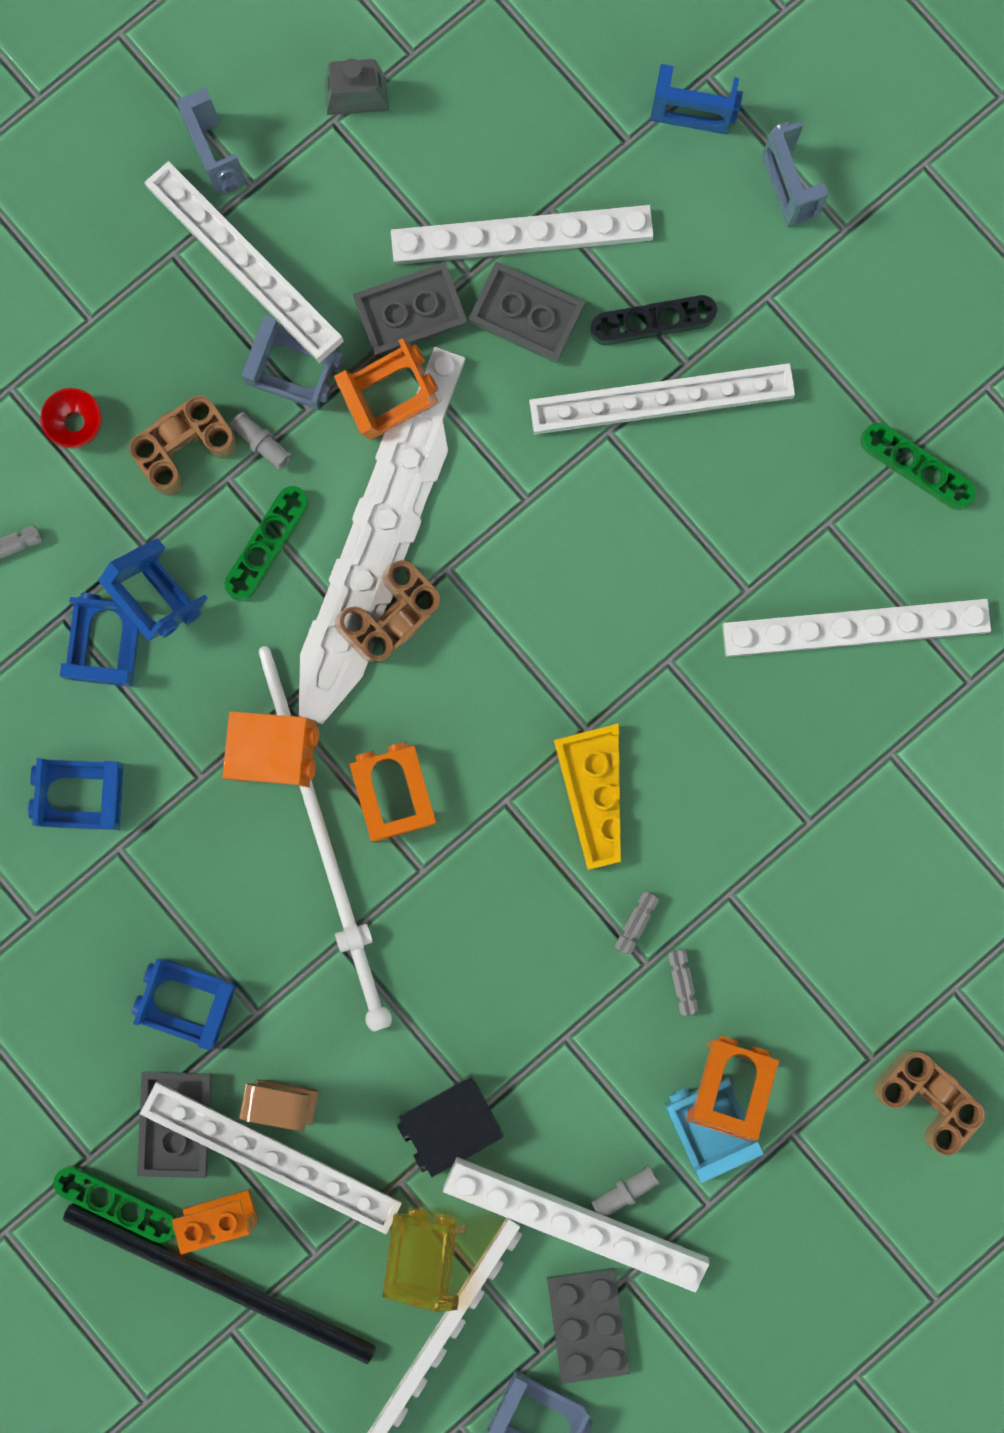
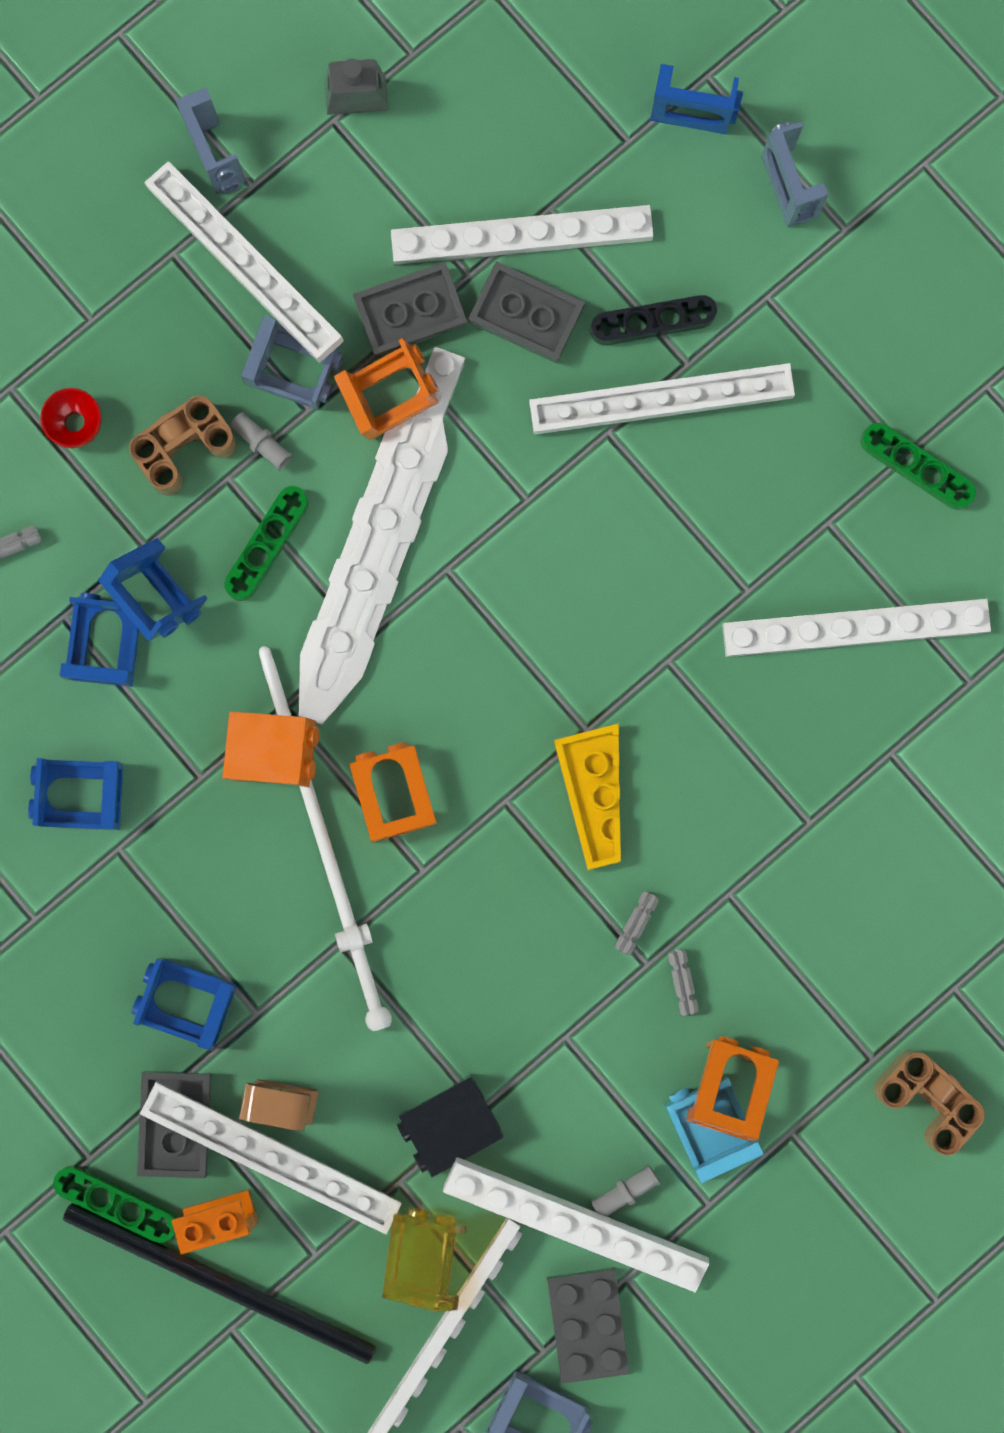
medium nougat beam [335,560,440,662] -> none

